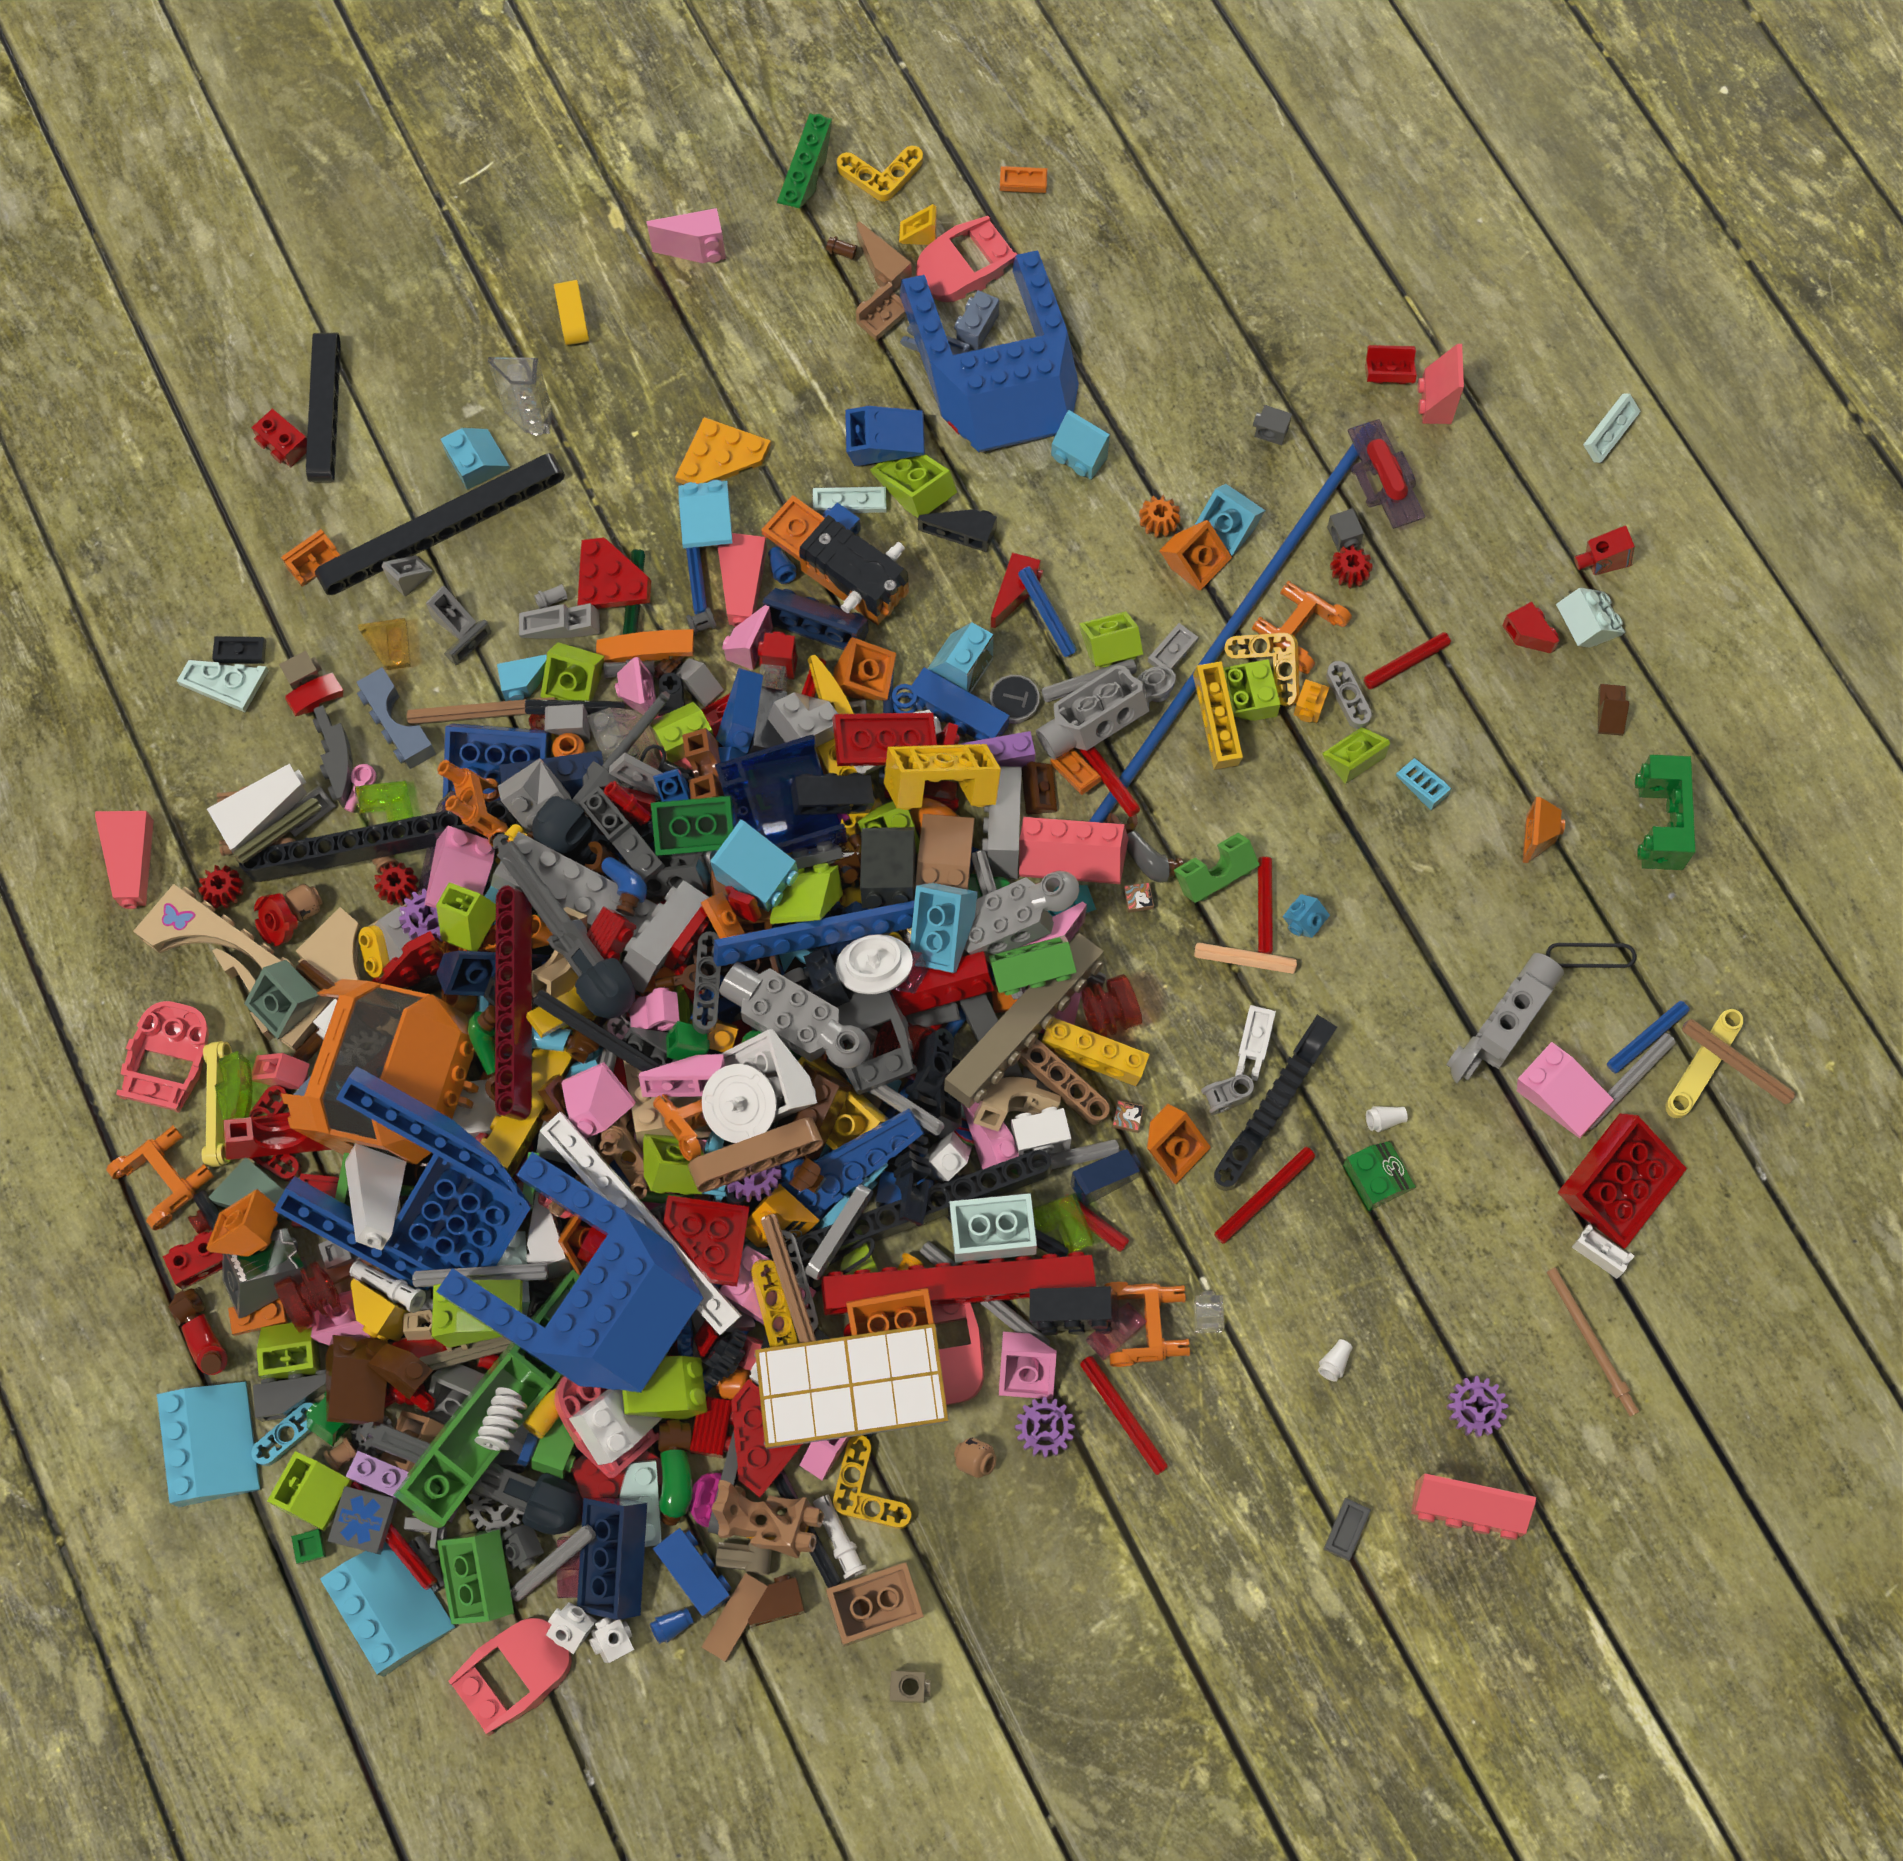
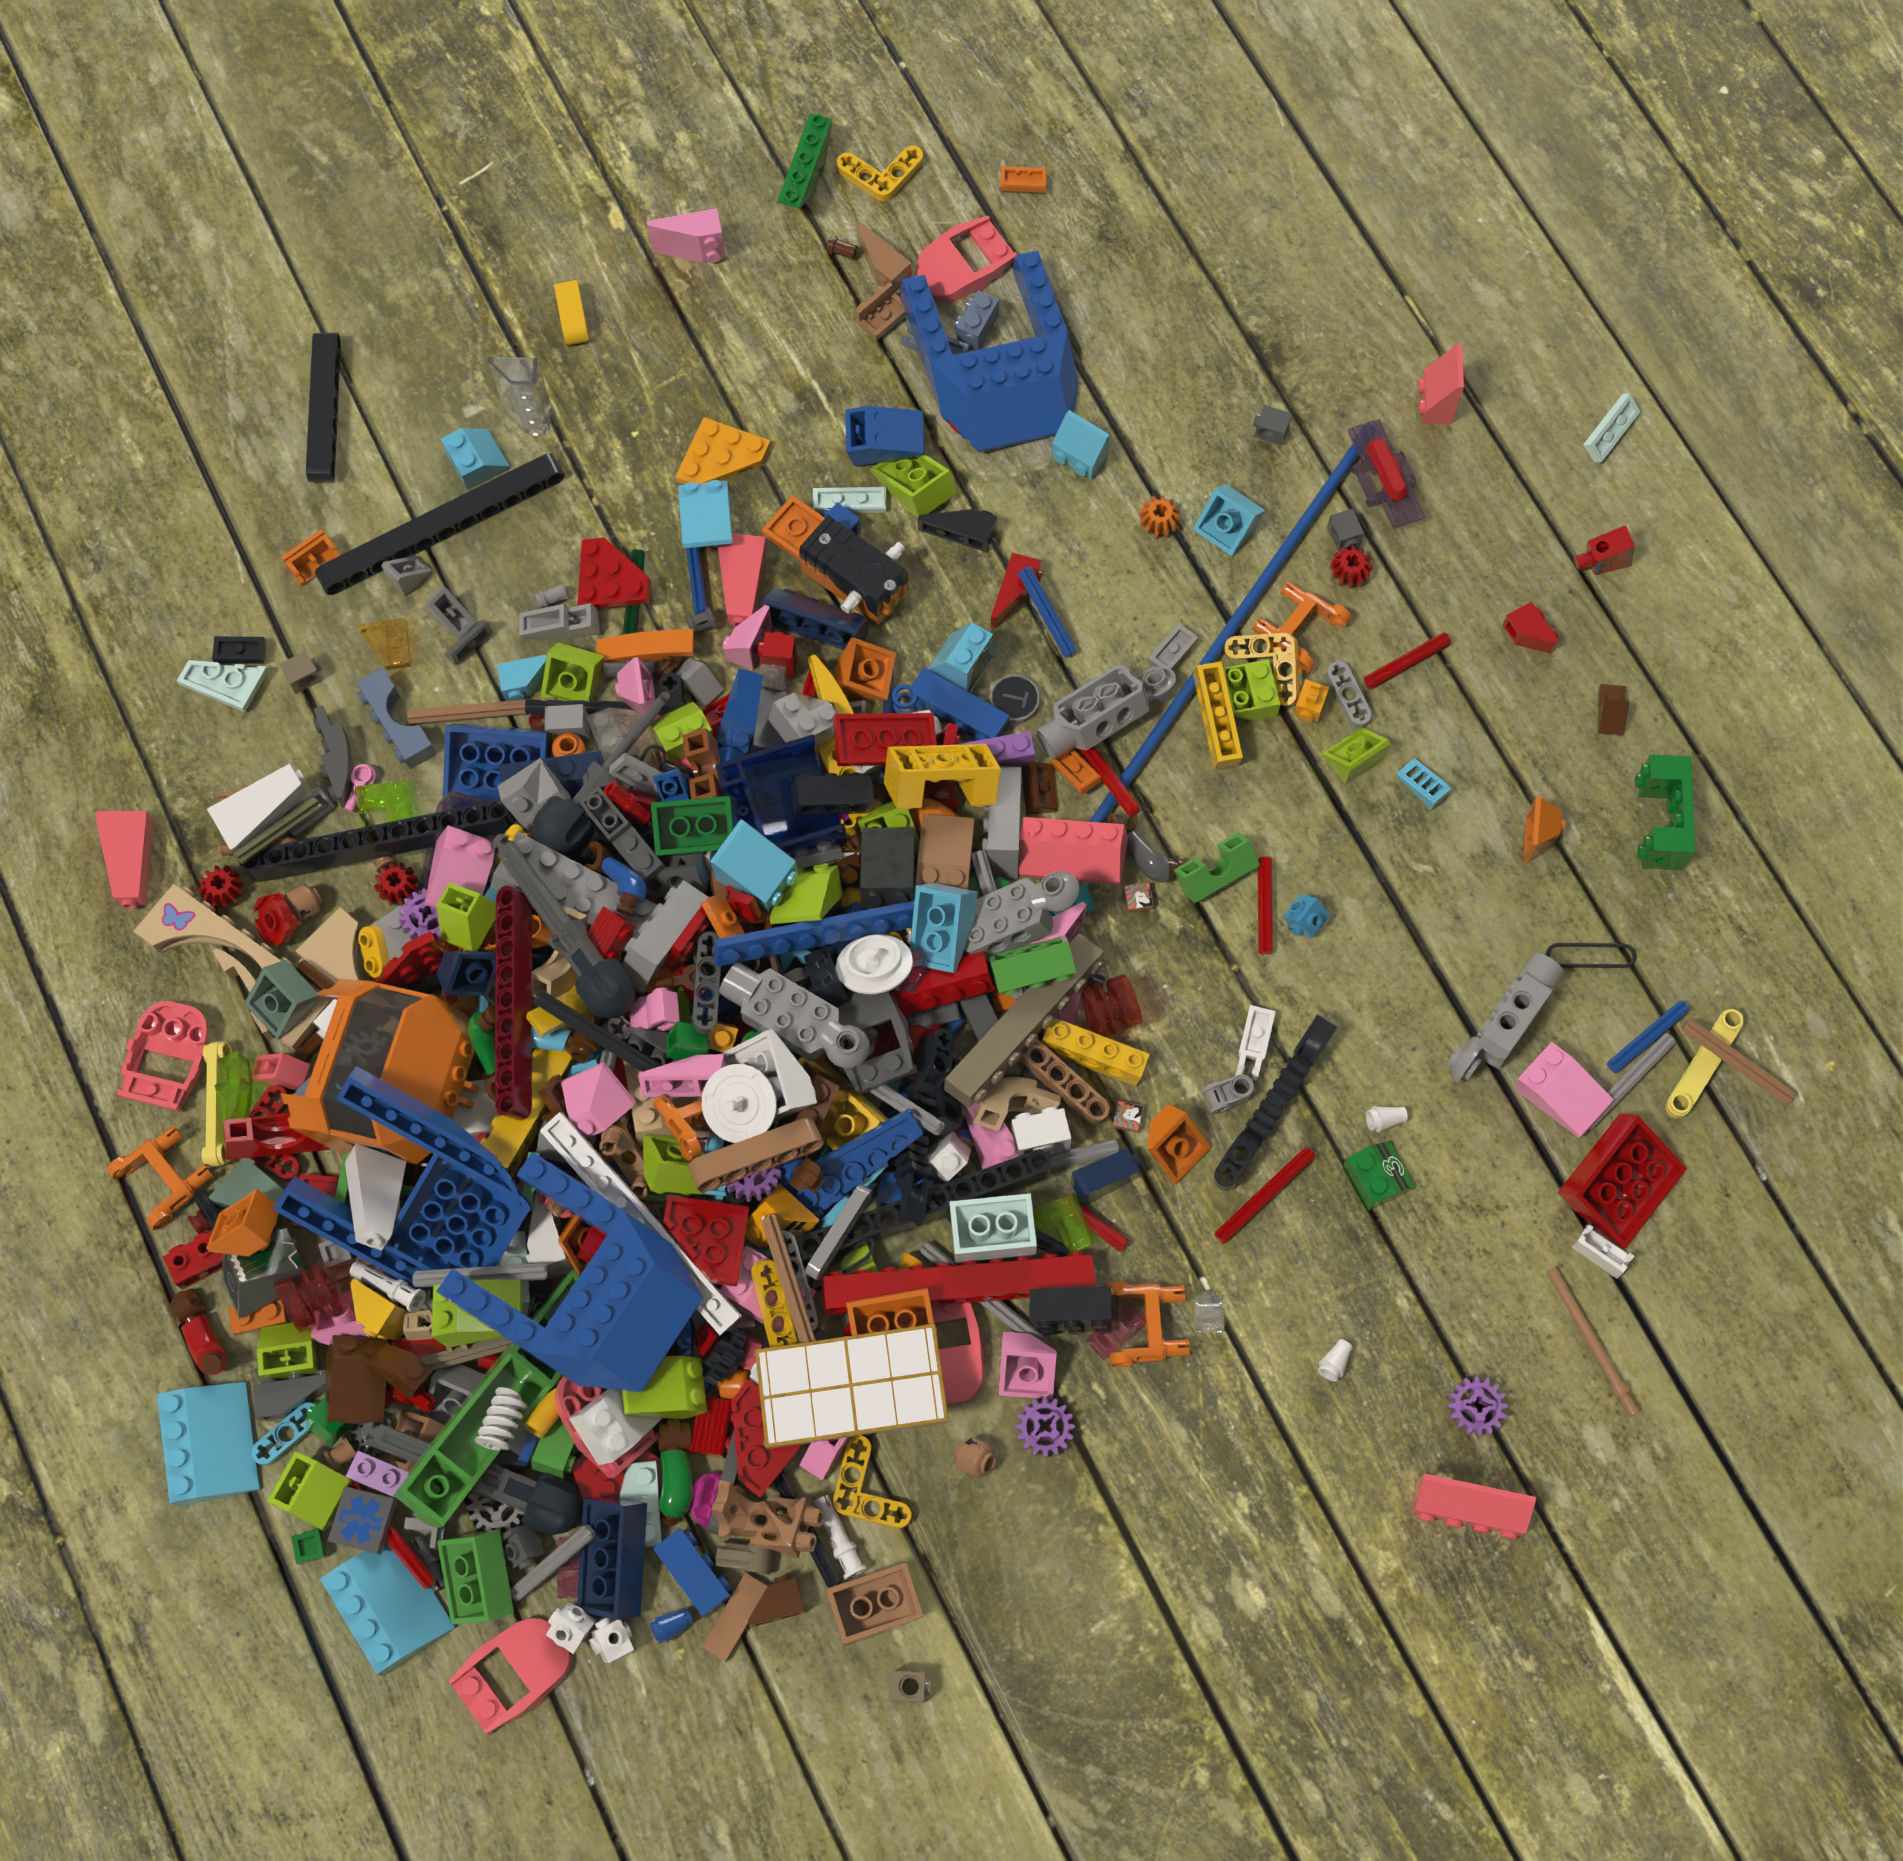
red brick [251,408,307,468] -> none
red slope [285,673,343,716] -> none
orange connector [437,760,510,847] -> none
blue cone [768,547,796,584] -> none
yellow slope [899,204,937,245] -> none
light grey axle [1042,659,1137,702] -> none
lime slope [1079,611,1143,667] -> none
red axle [1080,1356,1168,1475] -> none
orange slope [1159,520,1232,591] -> none
light nougat axle [1194,943,1297,974] -> none
dark grey tile [1323,1498,1371,1562] -> none
red bracket [1365,345,1417,384] -> none
light aqua slope [1556,588,1625,648] -> none

